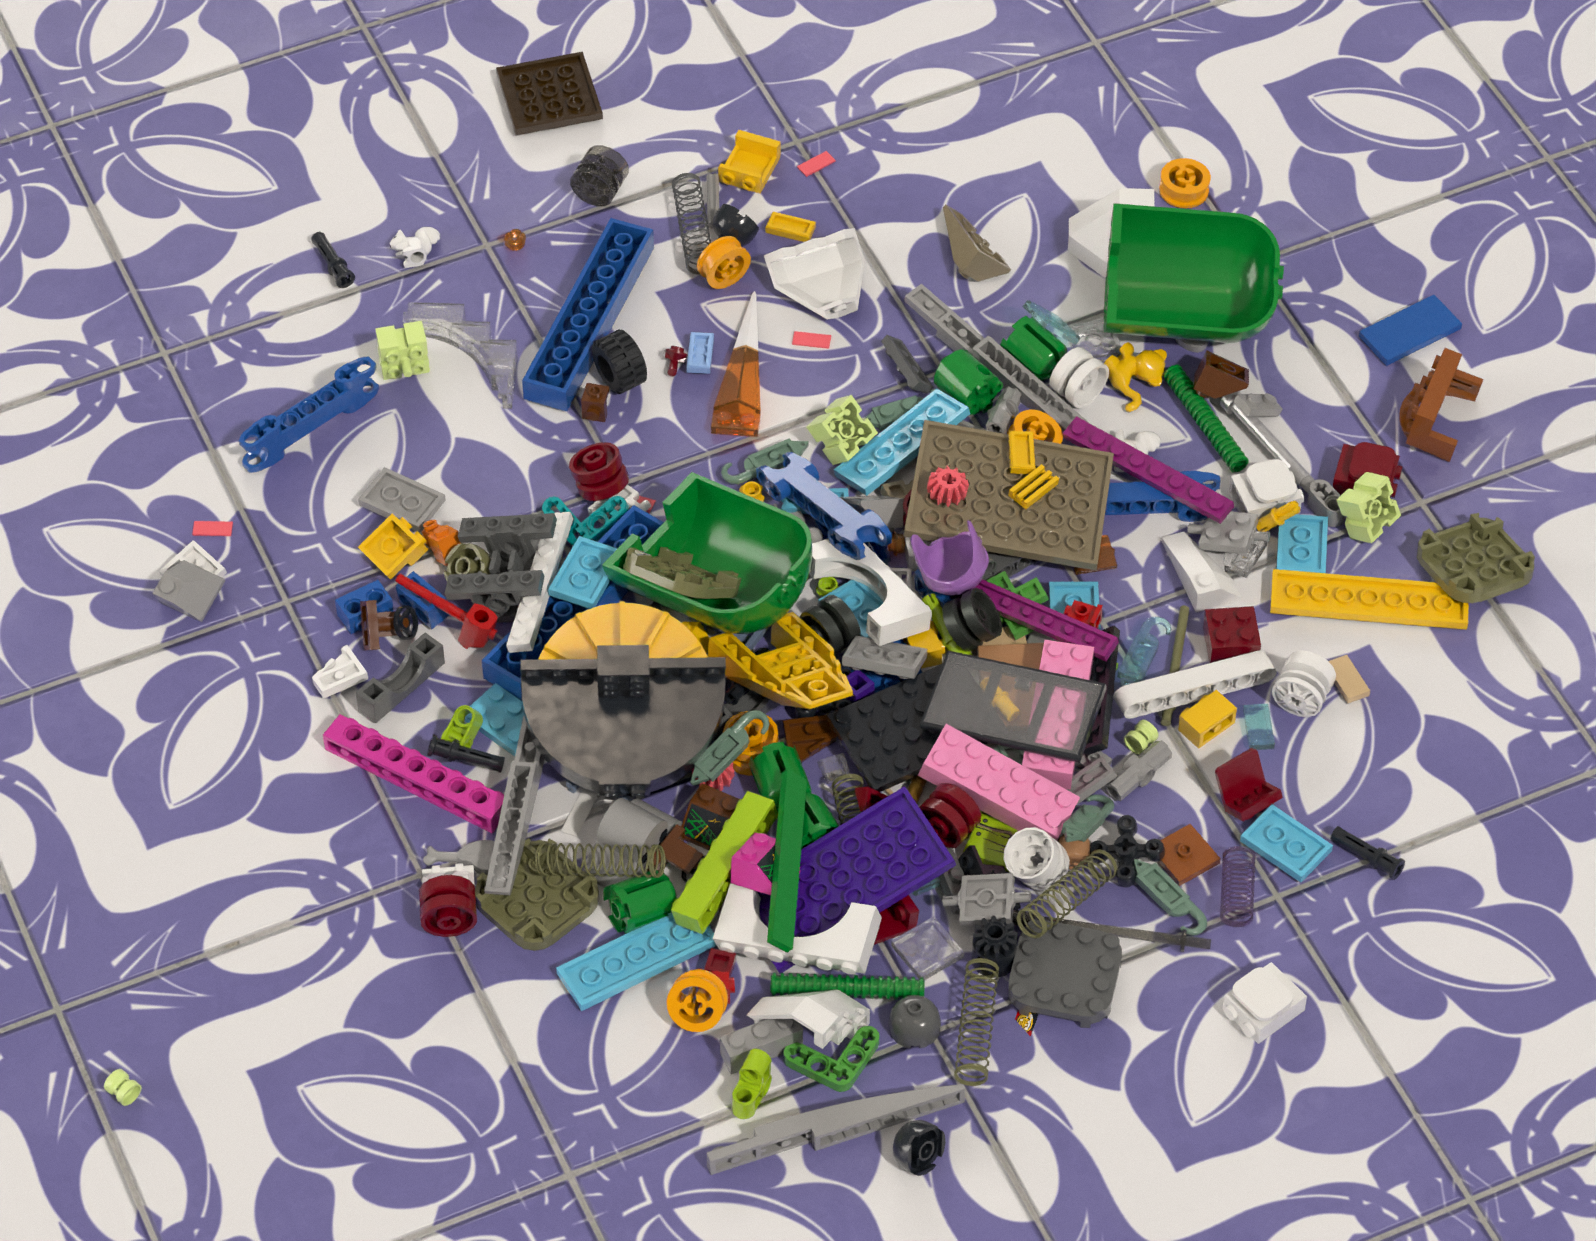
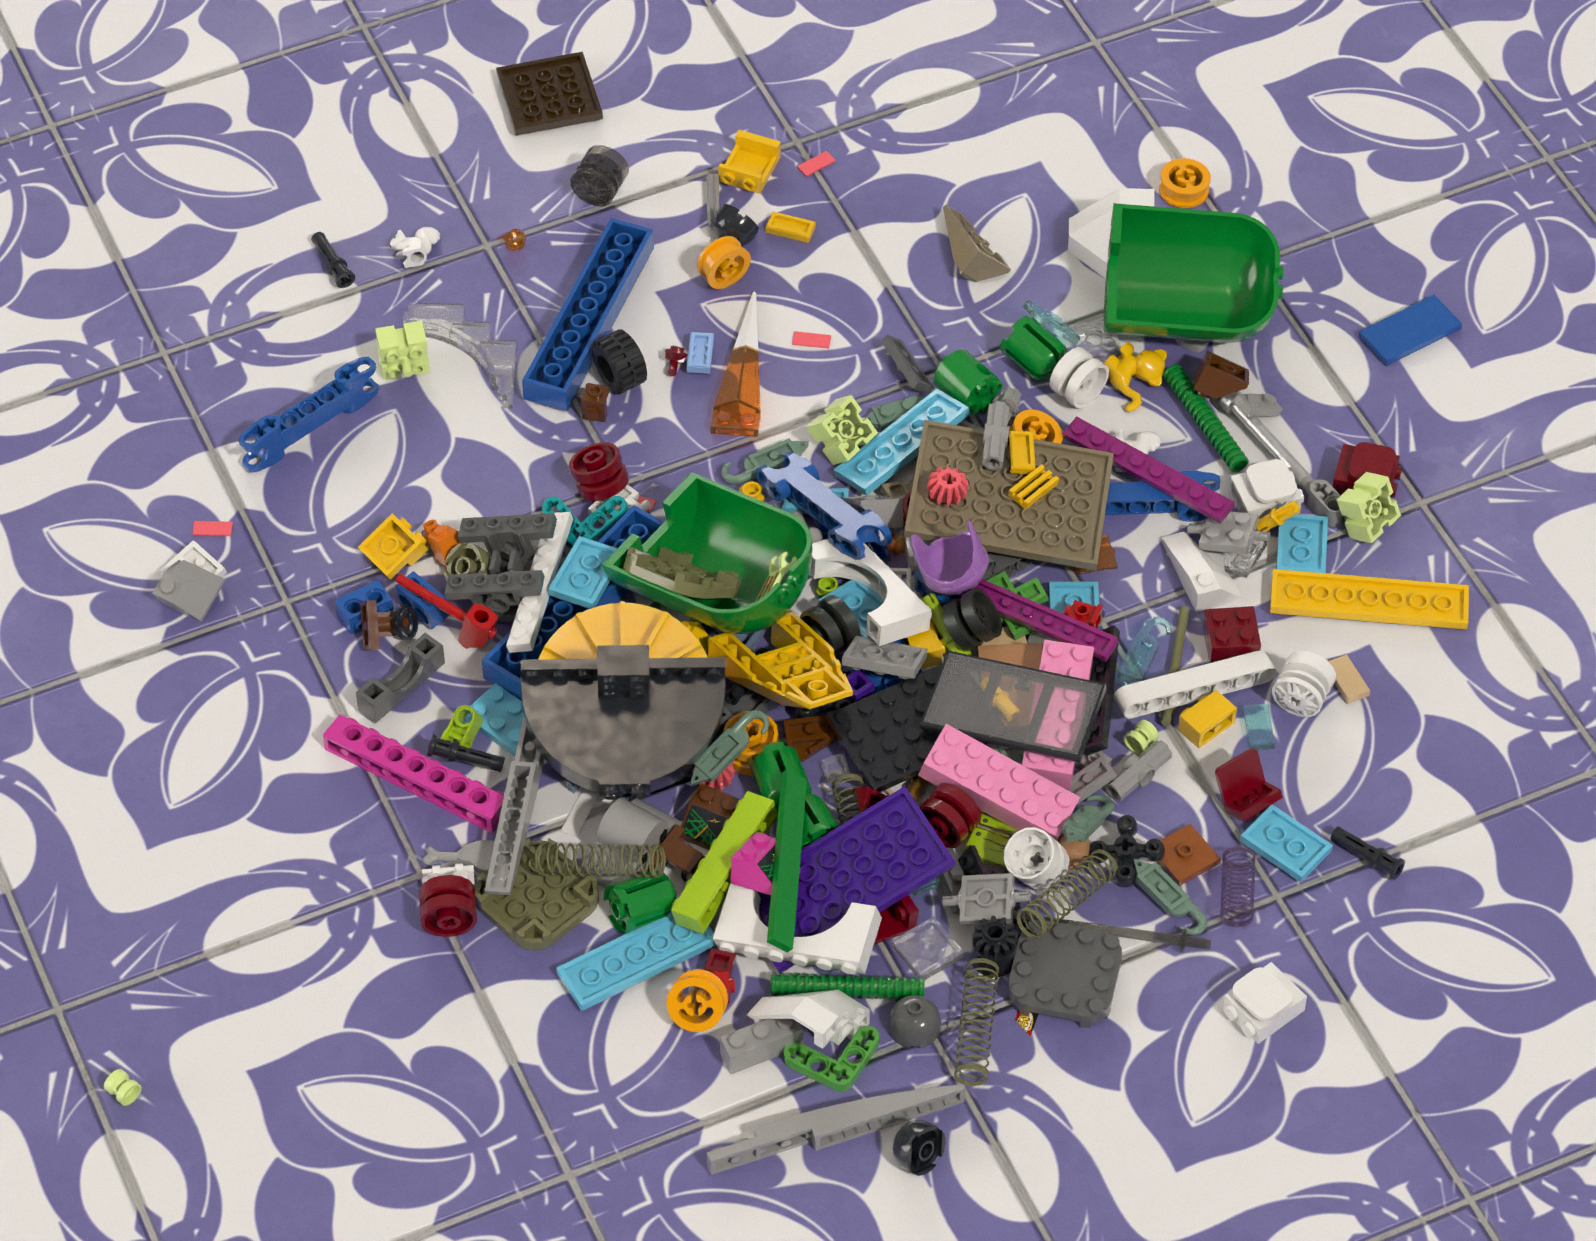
white wing [312,645,368,699] -> none
light grey plate [358,467,446,533] -> none
dark grey piece [672,173,711,275] -> none
lime piece [732,1049,772,1119] -> none
white panel [764,228,865,320] -> none
light grey slope [904,284,1089,432] -> none
dark orange piece [1399,348,1484,462] -> none
olive tile [1417,513,1535,603] -> none
none -> yellowish green flag [755,552,797,602]
none -> light grey piece [982,401,1009,470]

